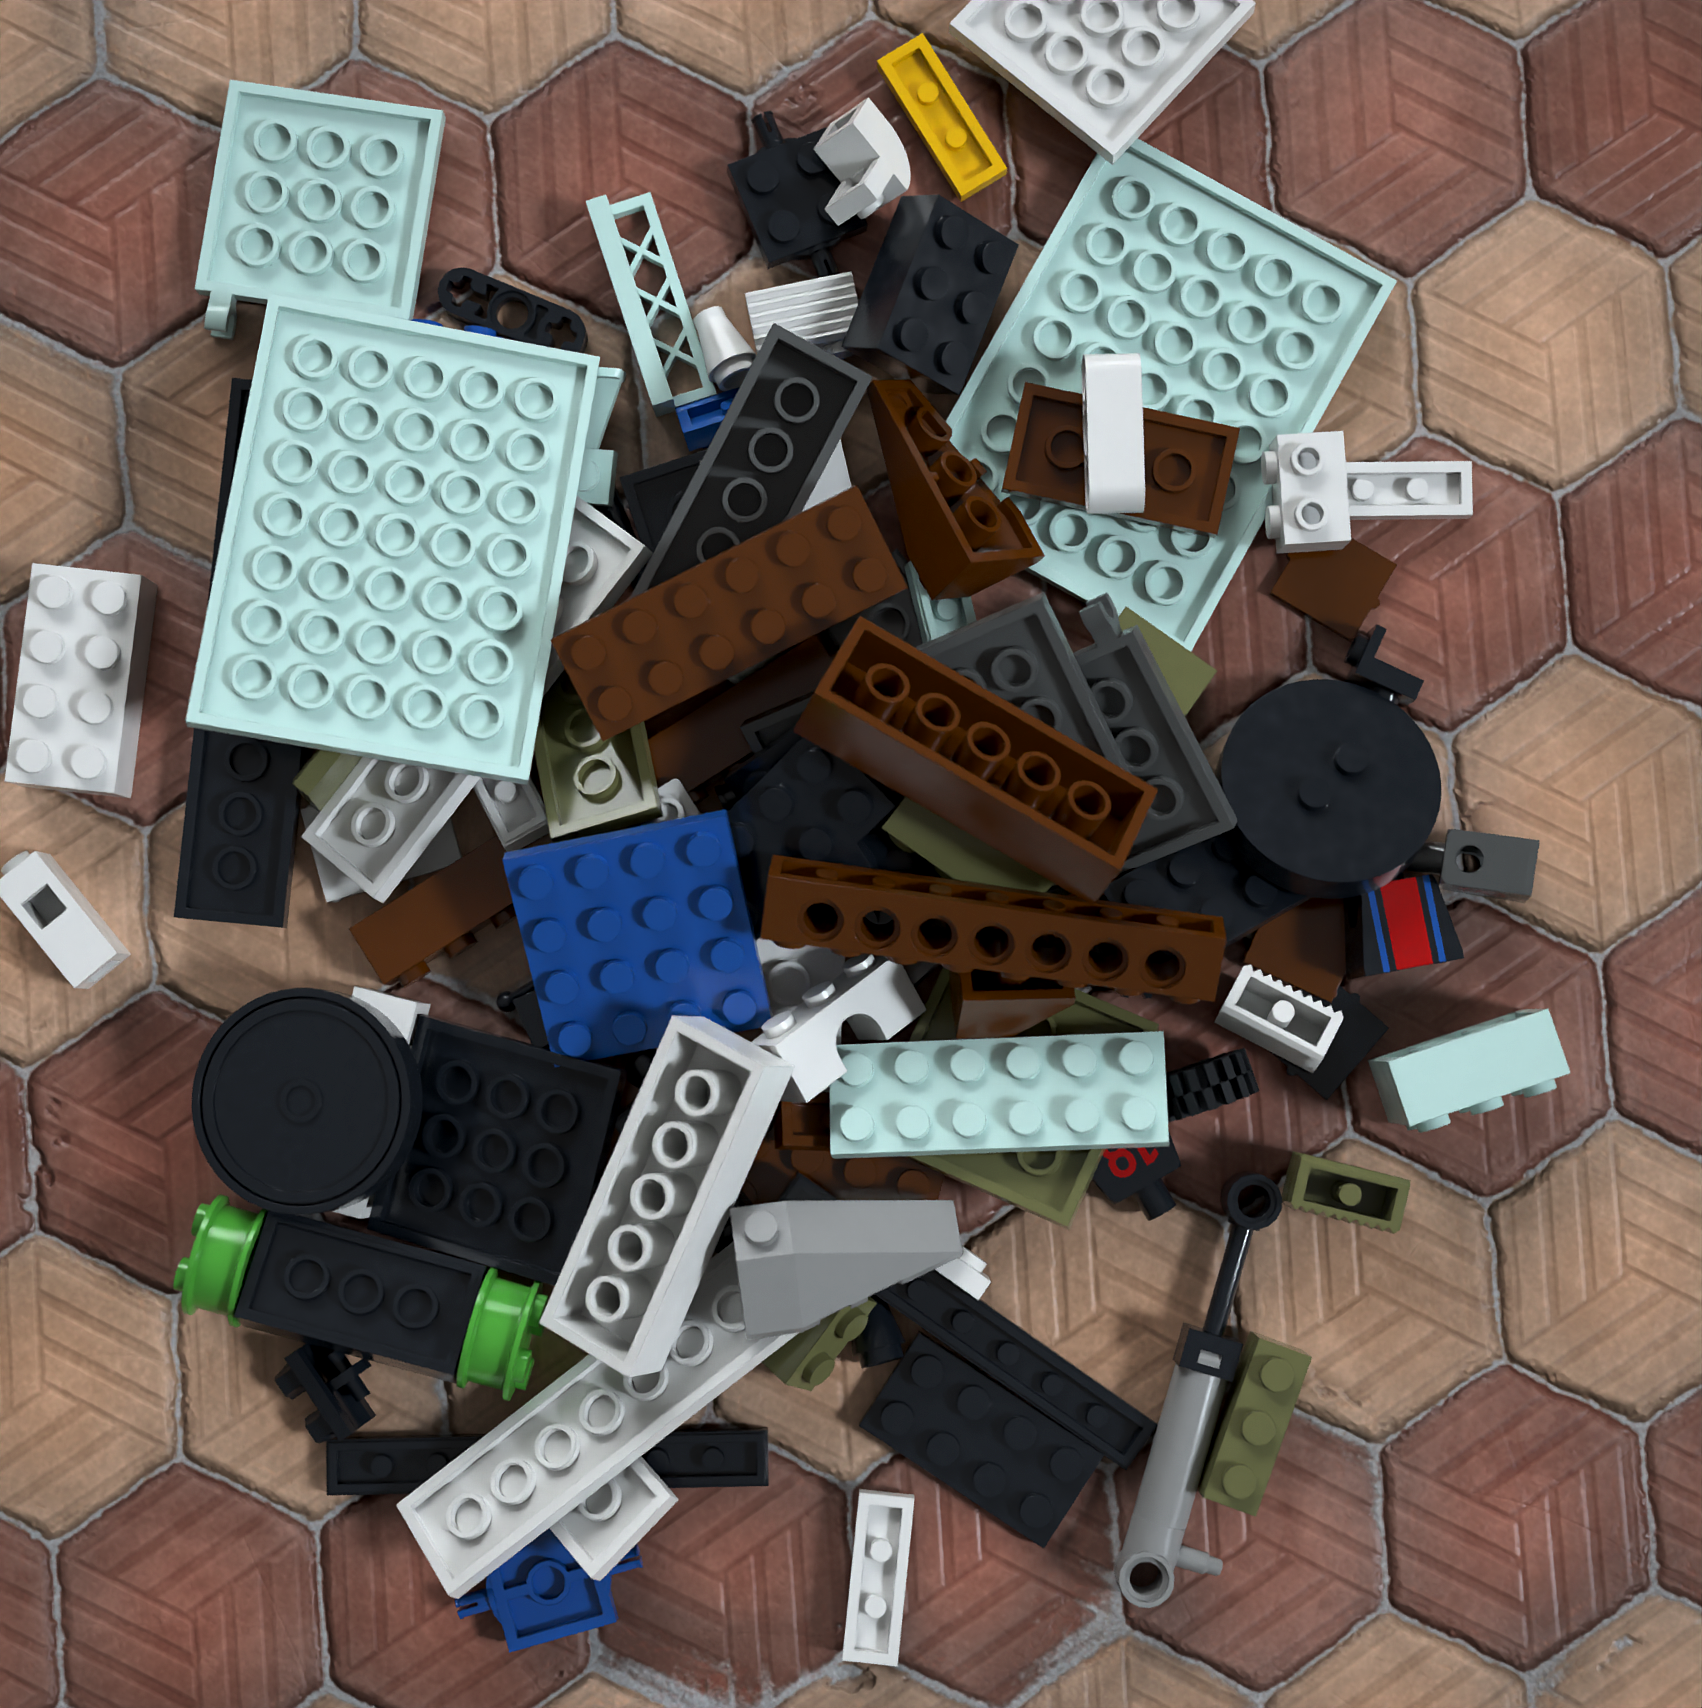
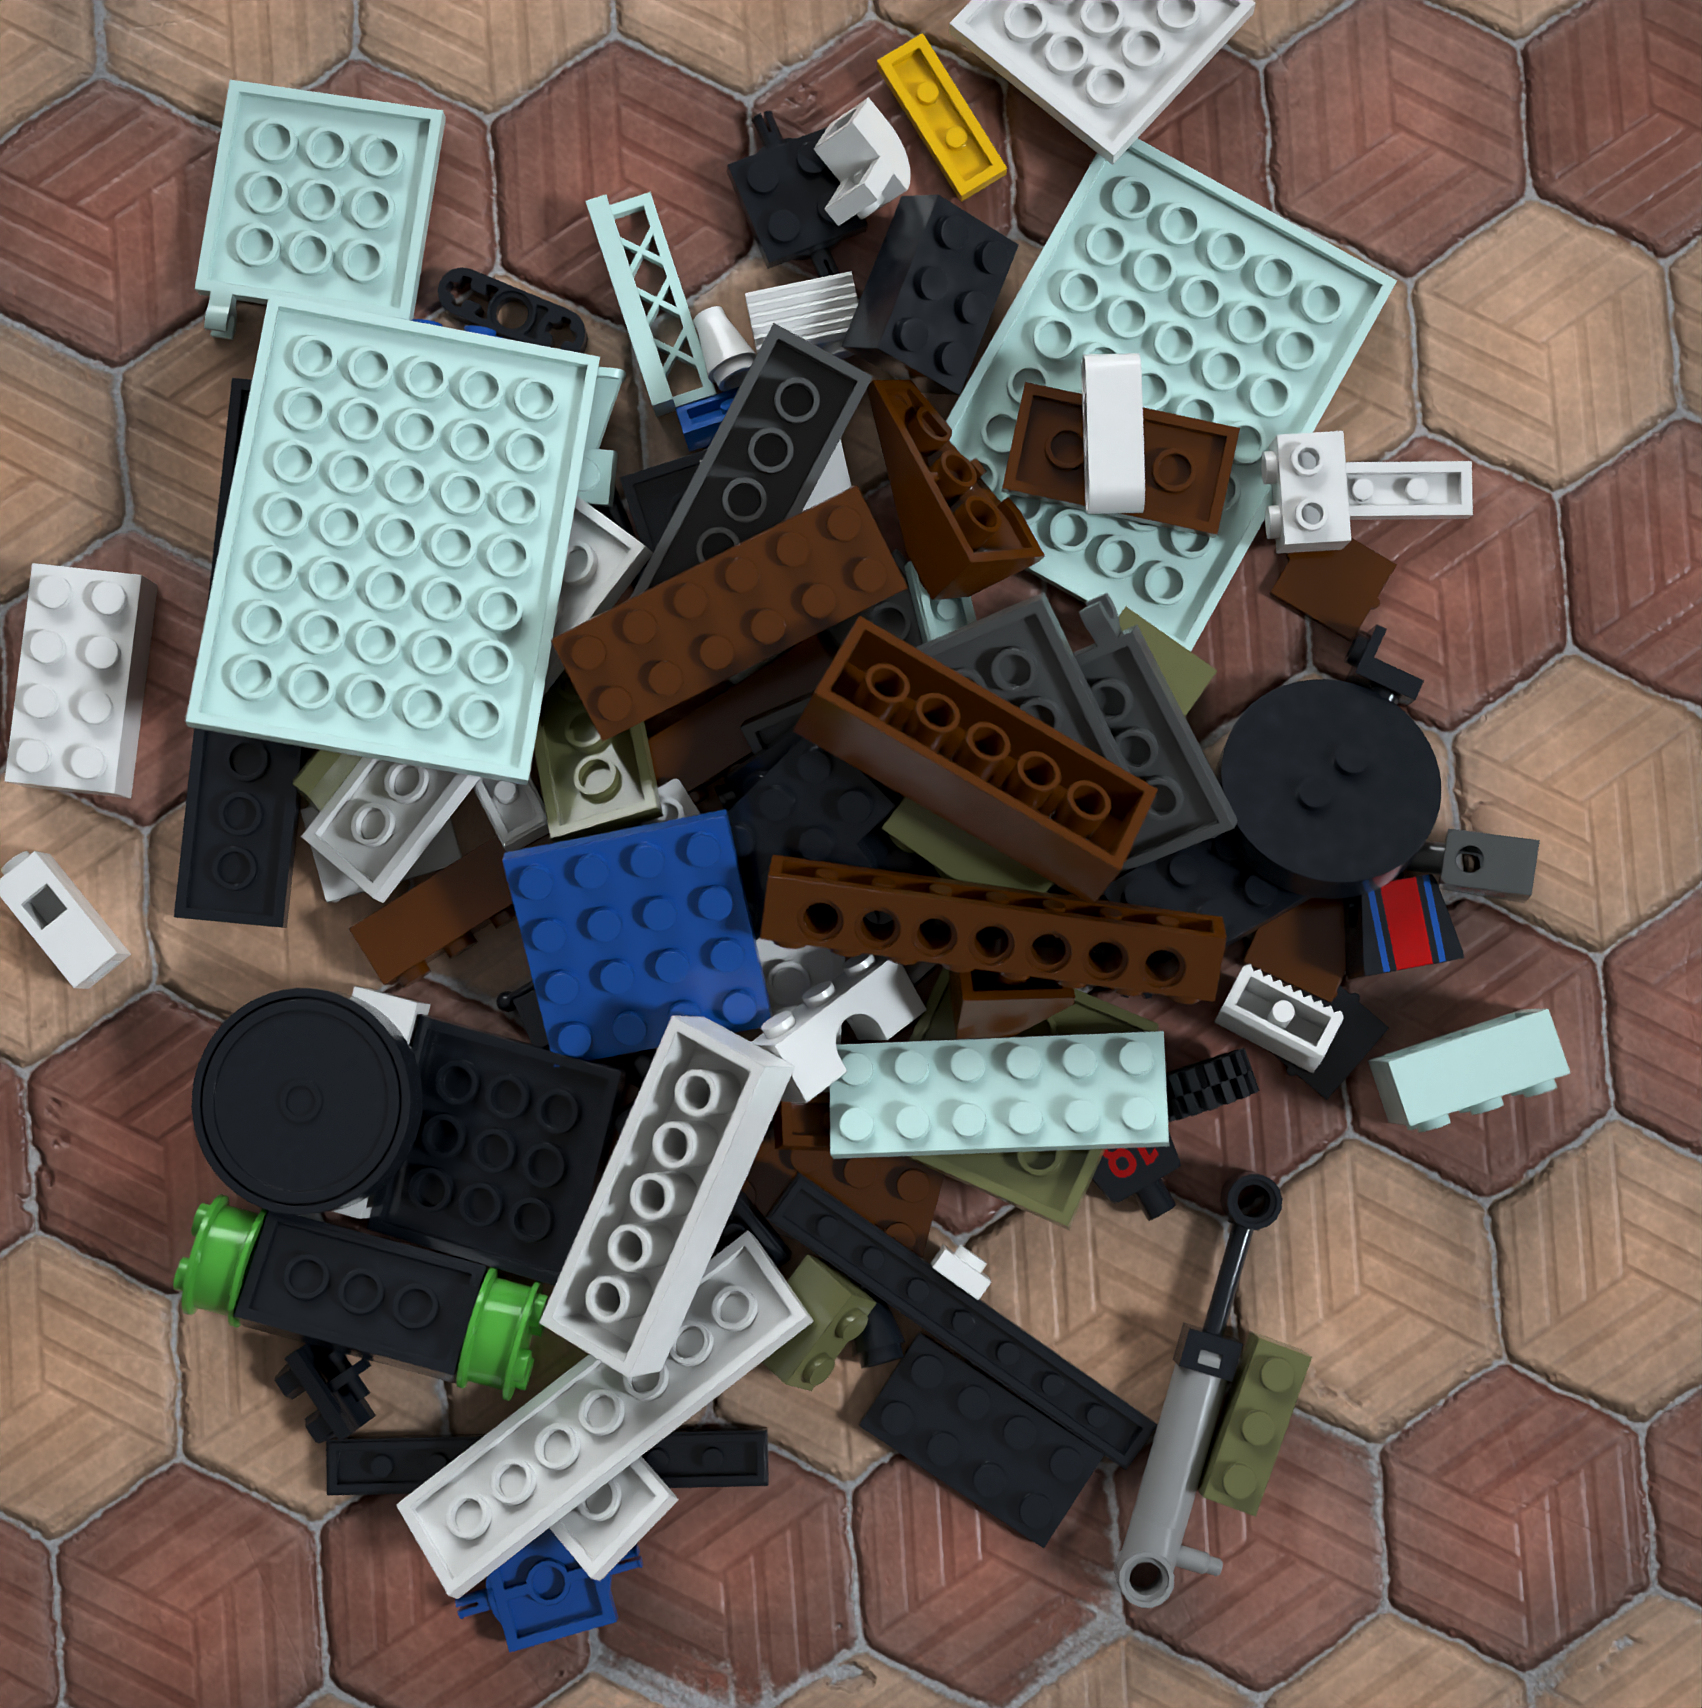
light grey wedge [730,1200,963,1340] -> none
white plate [842,1489,915,1666] -> none
olive brick [1282,1151,1410,1234] -> none

